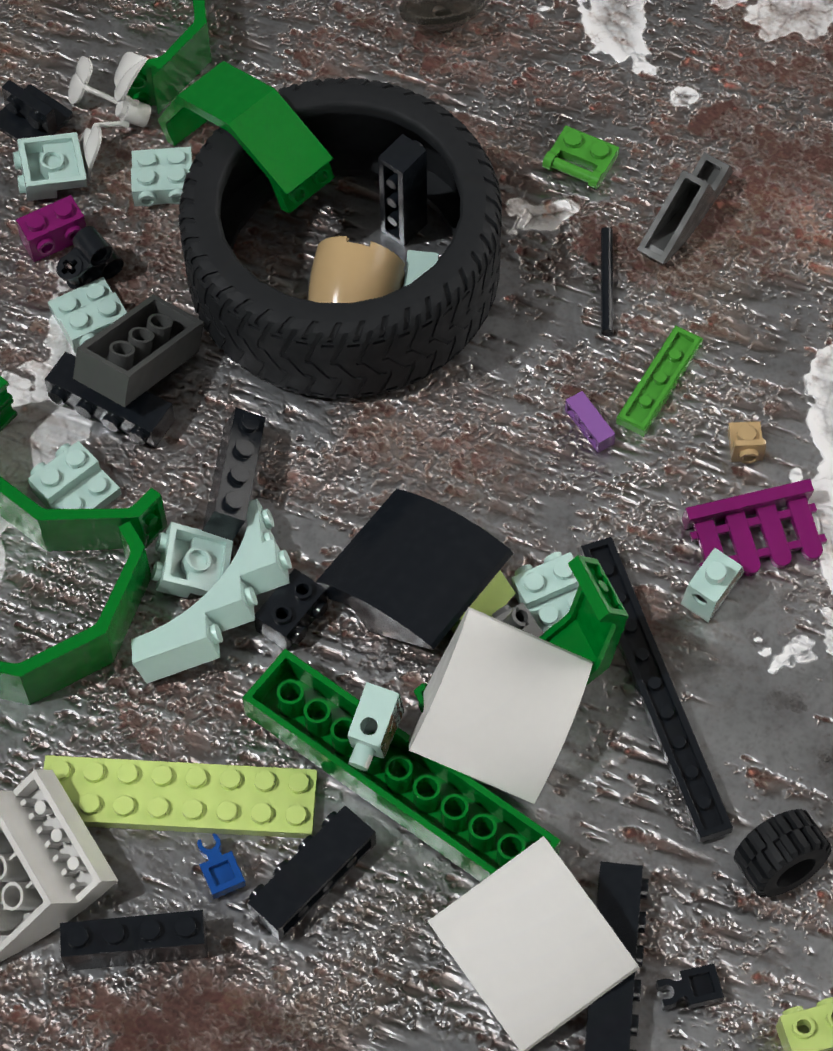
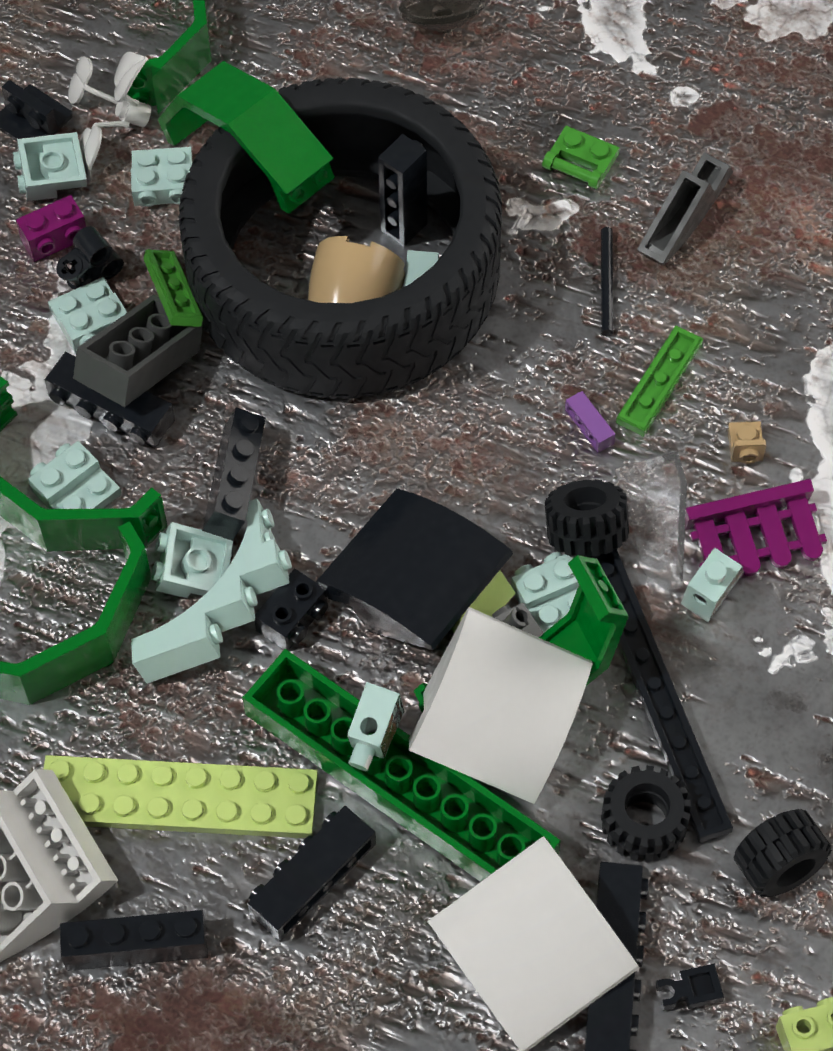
blue plate [197,833,246,899] -> none
none -> bright green tile [143,249,203,327]
none -> black tyre [545,479,629,557]
none -> black tyre [601,765,691,862]
none -> clear wedge [615,451,687,595]

